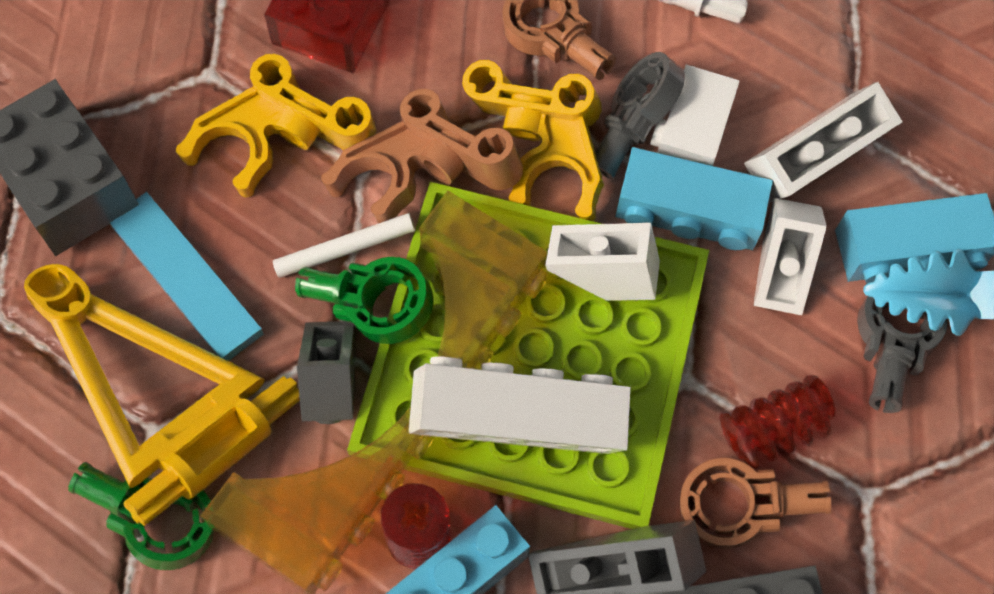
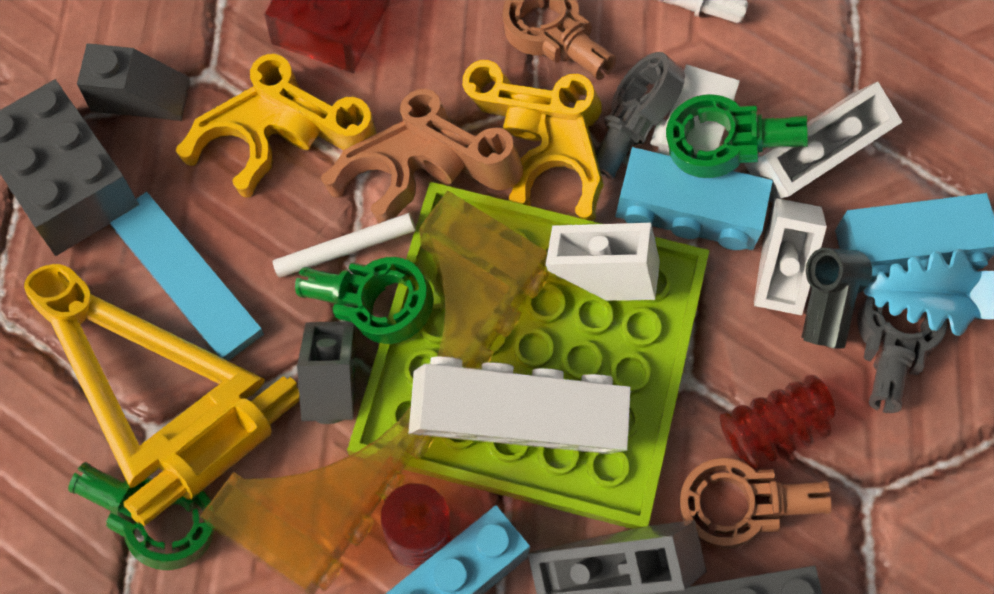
none -> dark grey slope [77,43,190,121]
none -> green pin [666,94,808,178]
none -> pearl dark grey piece [801,248,872,349]

